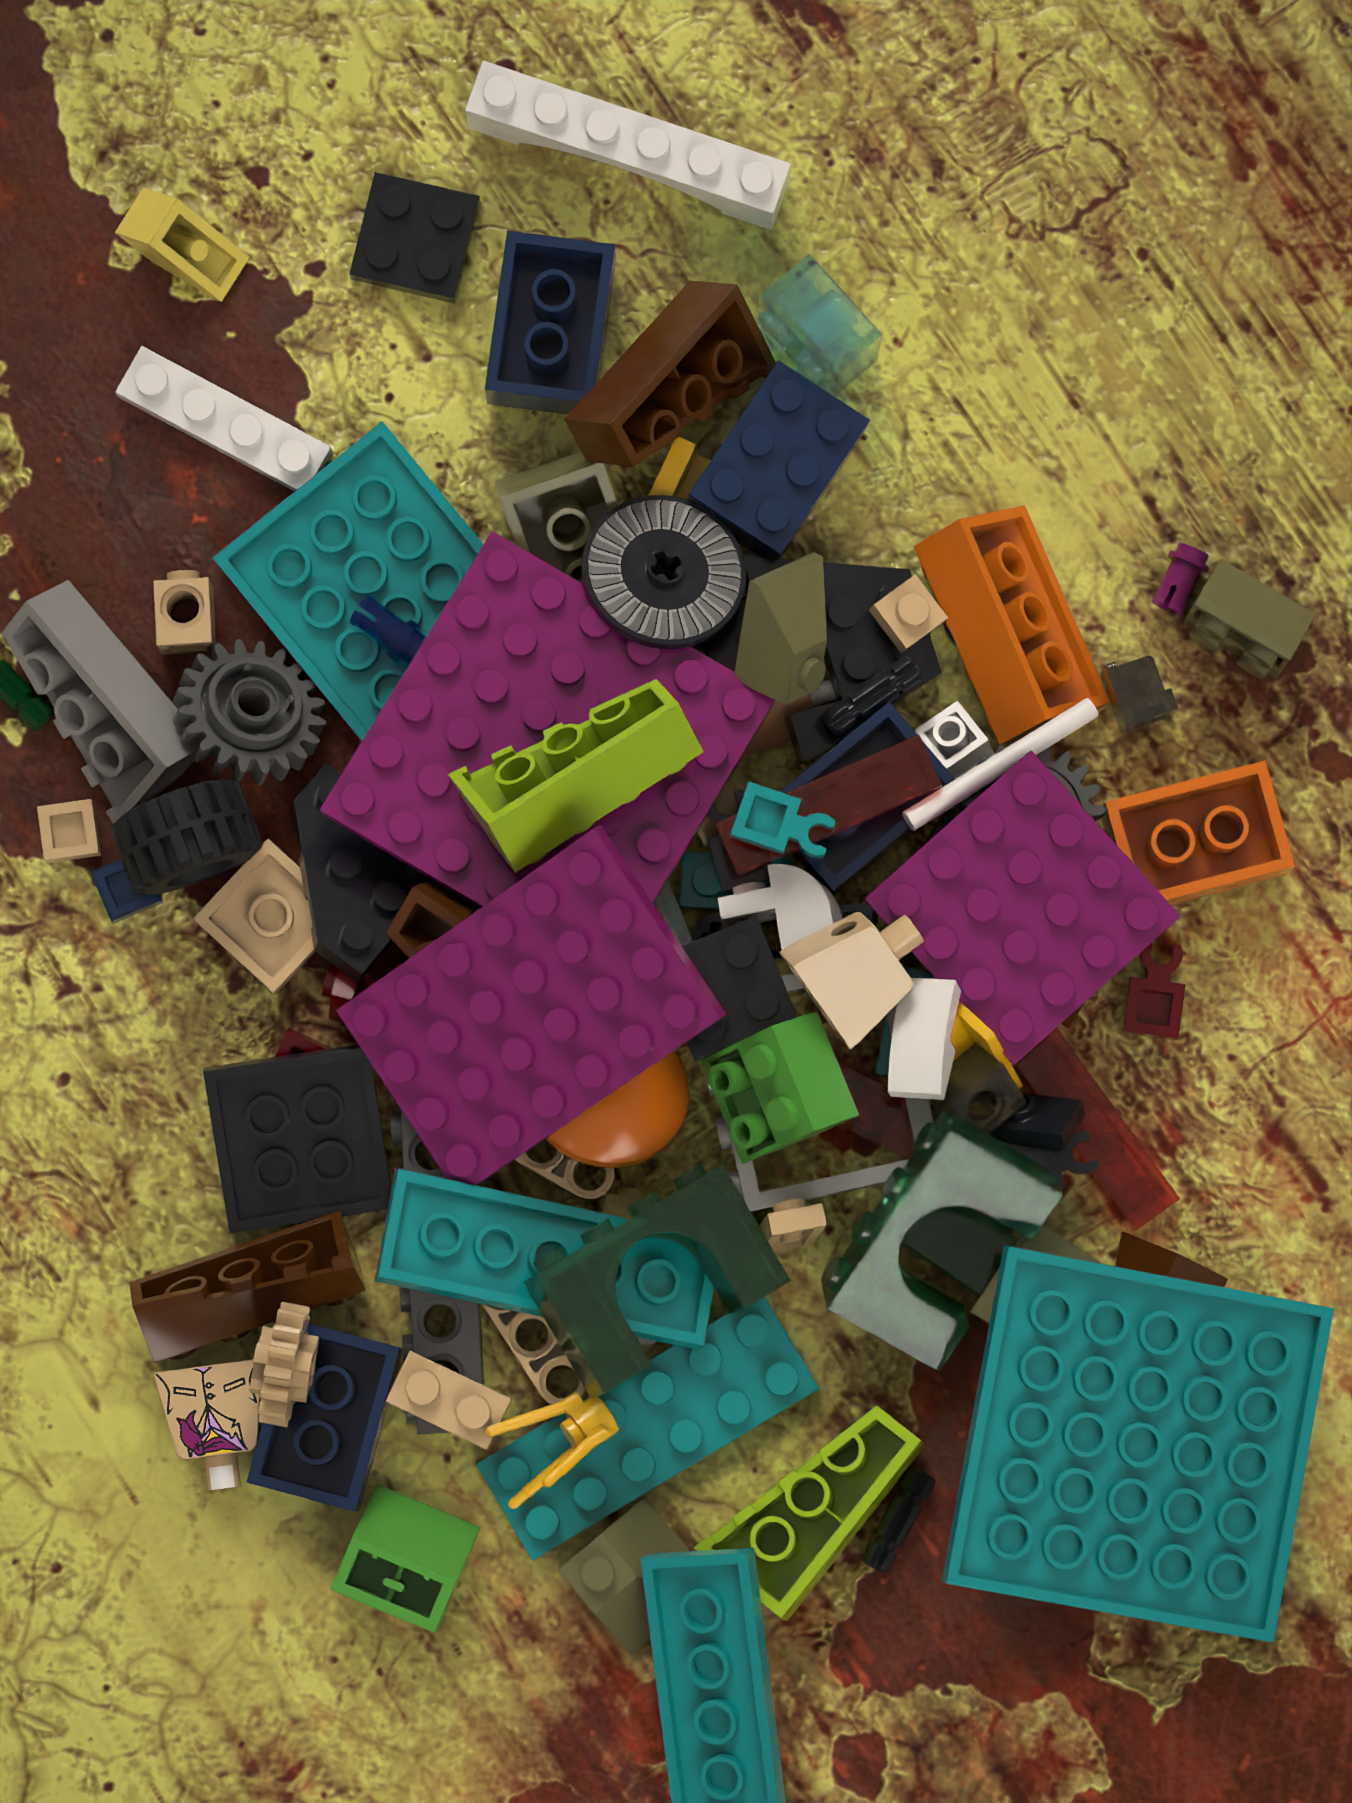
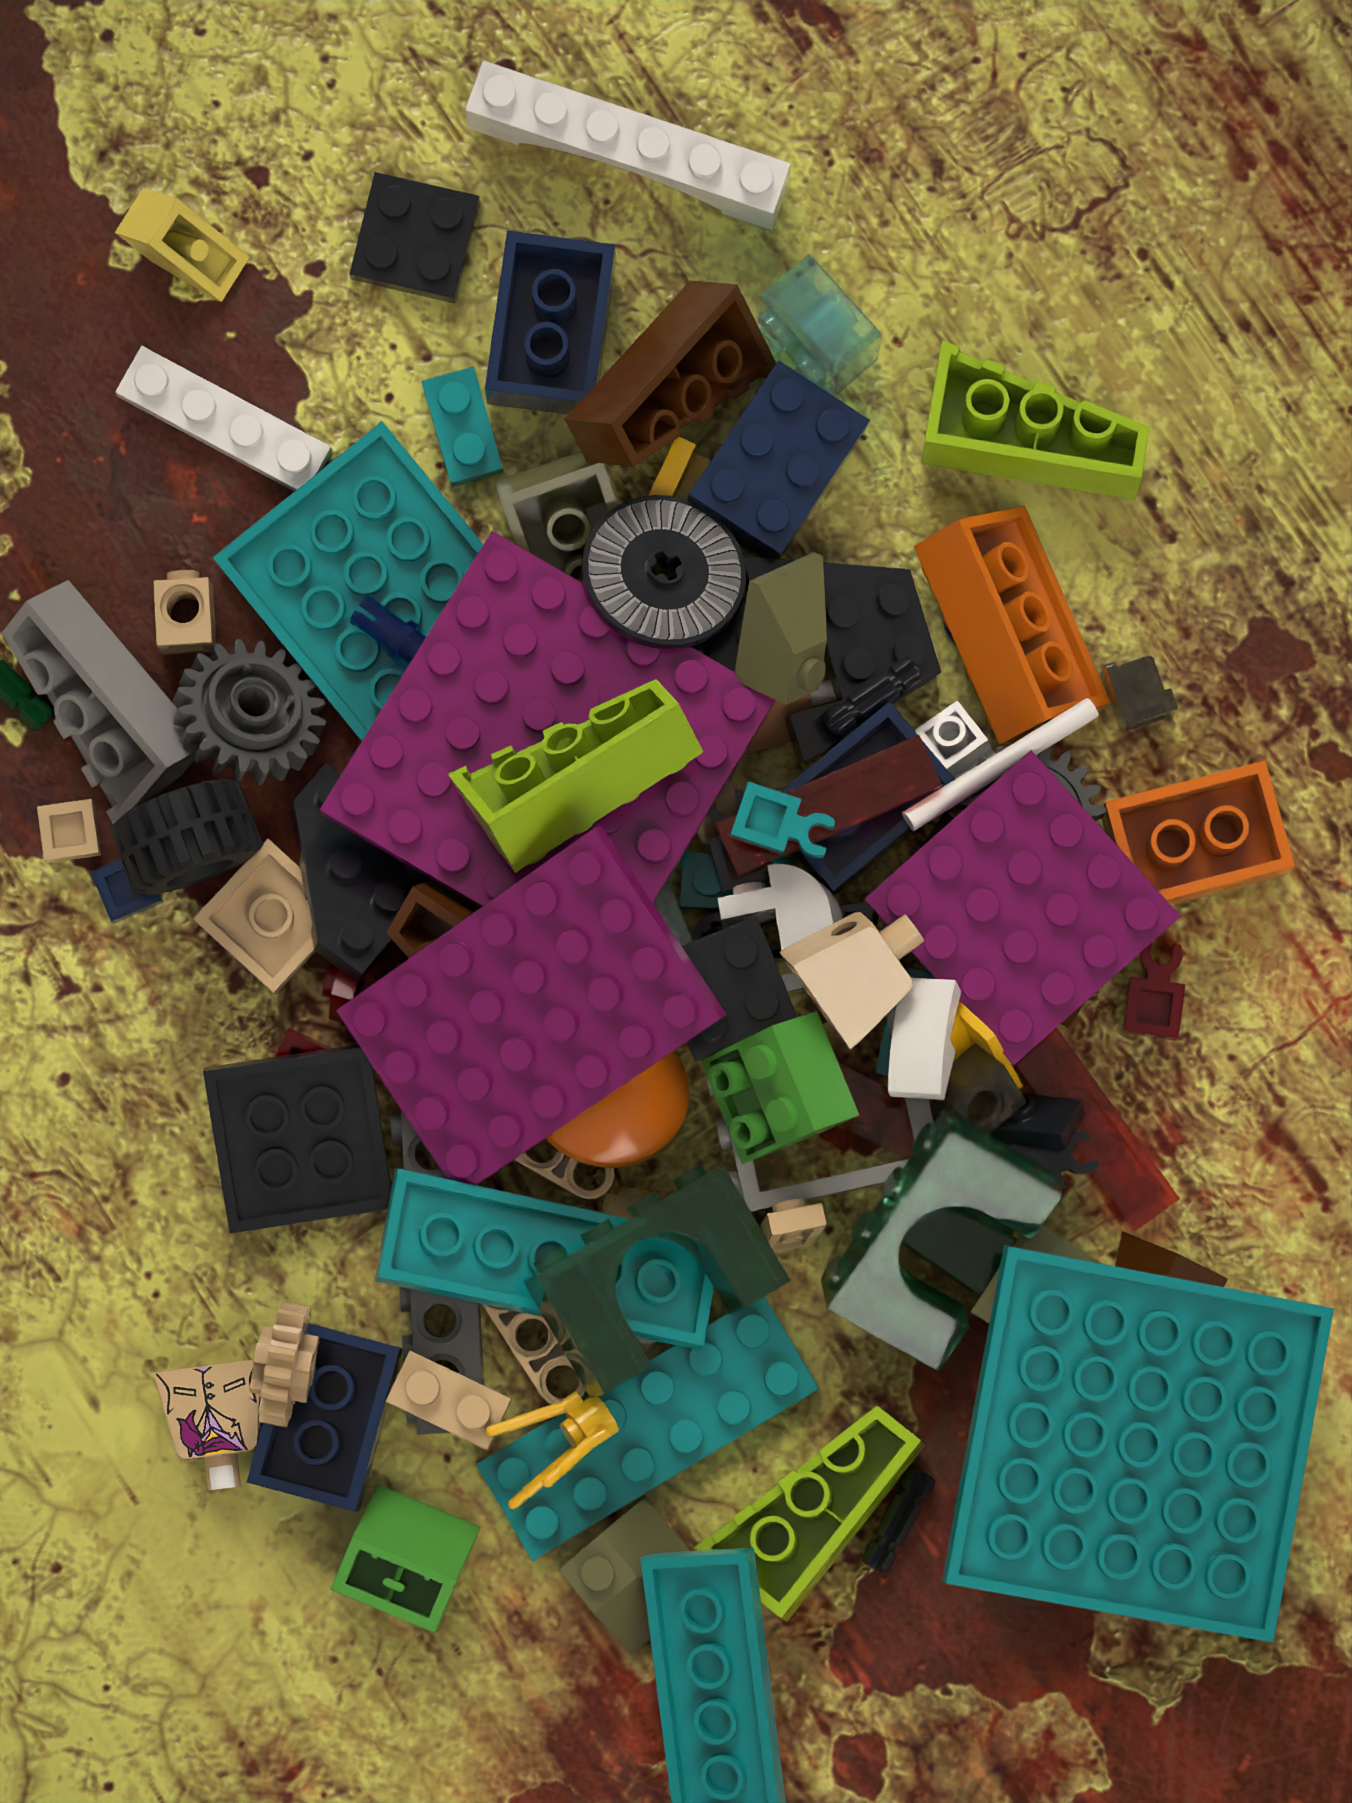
reddish brown wedge [129,1210,366,1363] -> none
tan plate [869,574,948,653] -> none
magenta pin [1151,543,1209,616] -> none
olive slope [1183,559,1316,679] -> none
none -> teal plate [422,366,504,487]
none -> lime wedge [921,340,1150,500]

